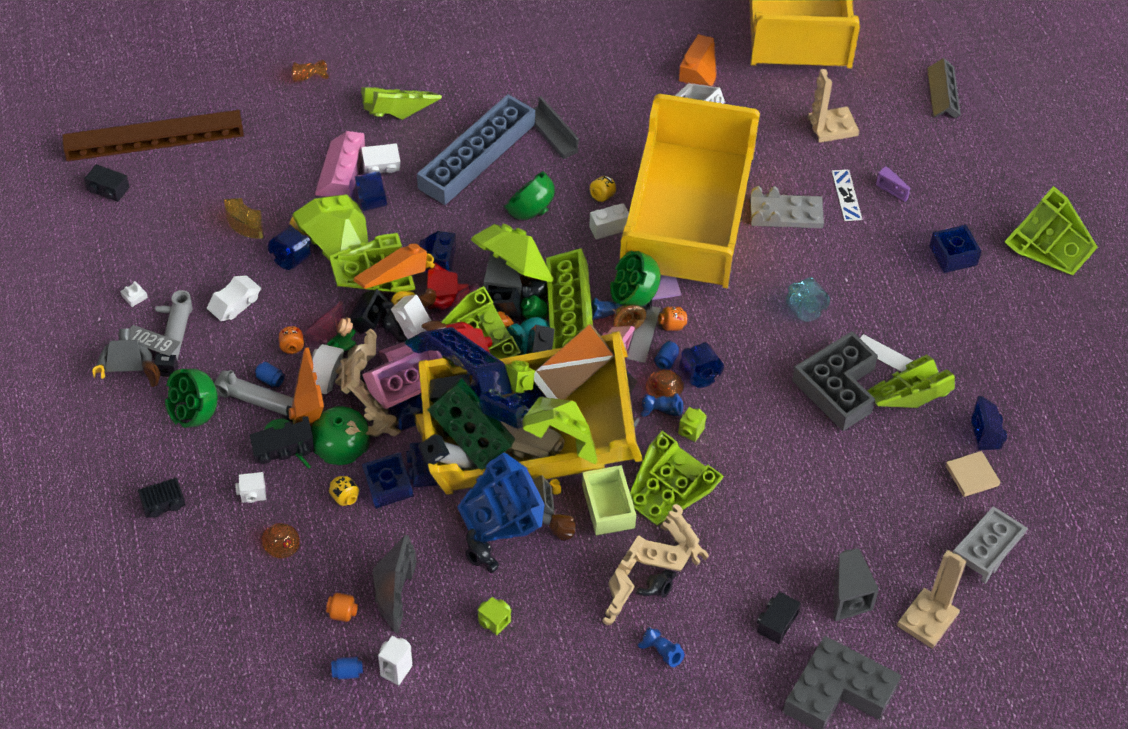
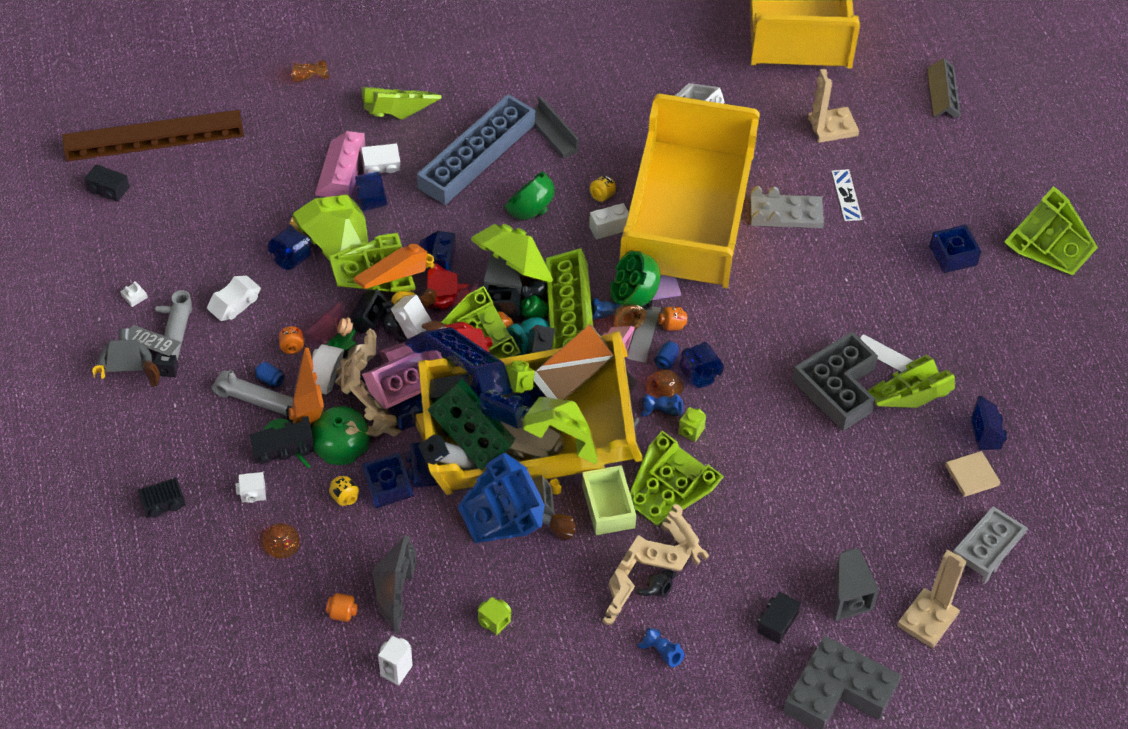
green cylinder [165,368,218,428] -> none
clear yellow brick [224,198,263,239] -> none
blue brick [331,656,363,680] -> none
black piece [465,528,499,573] -> none
orange wedge [679,34,716,86] -> none
clear light blue brick [786,277,830,322] -> none
medium lavender slope [876,166,910,202] -> none

